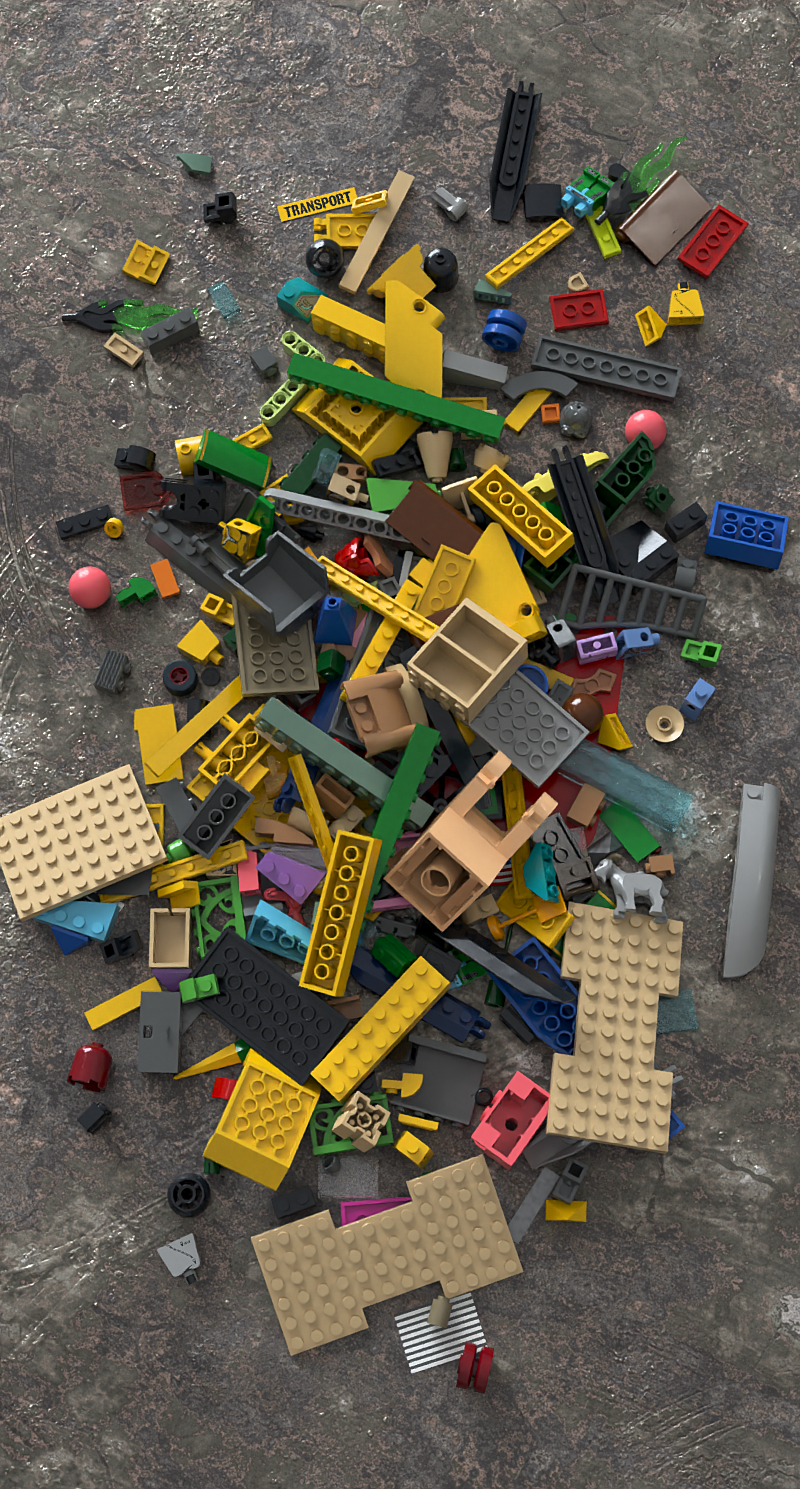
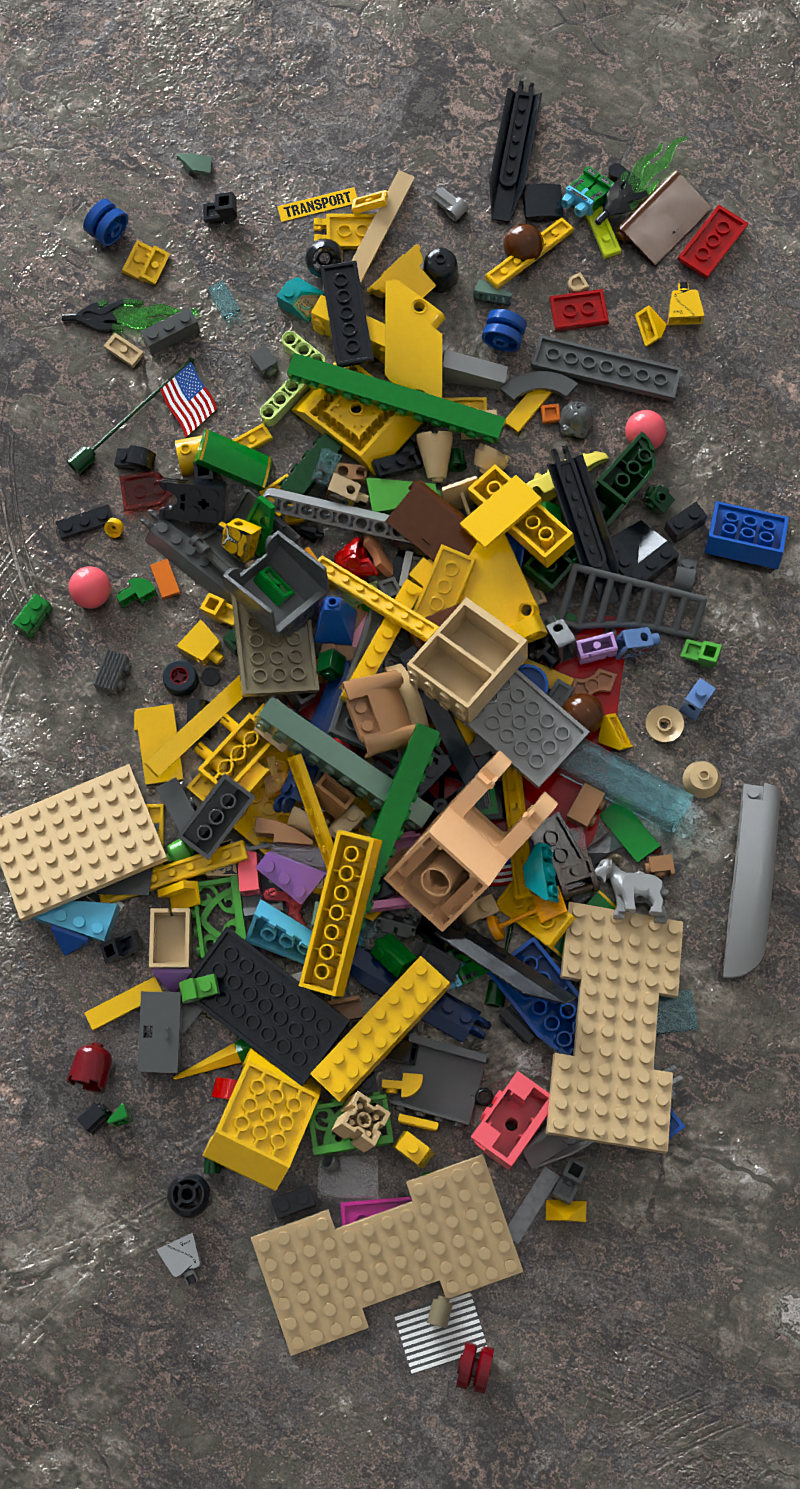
none -> green brick [12,593,53,639]
none -> flag [67,357,217,475]
none -> blue wheel [83,199,129,246]
none -> green slope [107,1103,133,1128]
none -> green slope [253,567,295,607]
none -> black tile [320,261,374,367]
none -> yellow tile [460,475,542,549]
none -> reddish brown piece [503,223,544,262]
none -> tan cone [683,761,721,798]

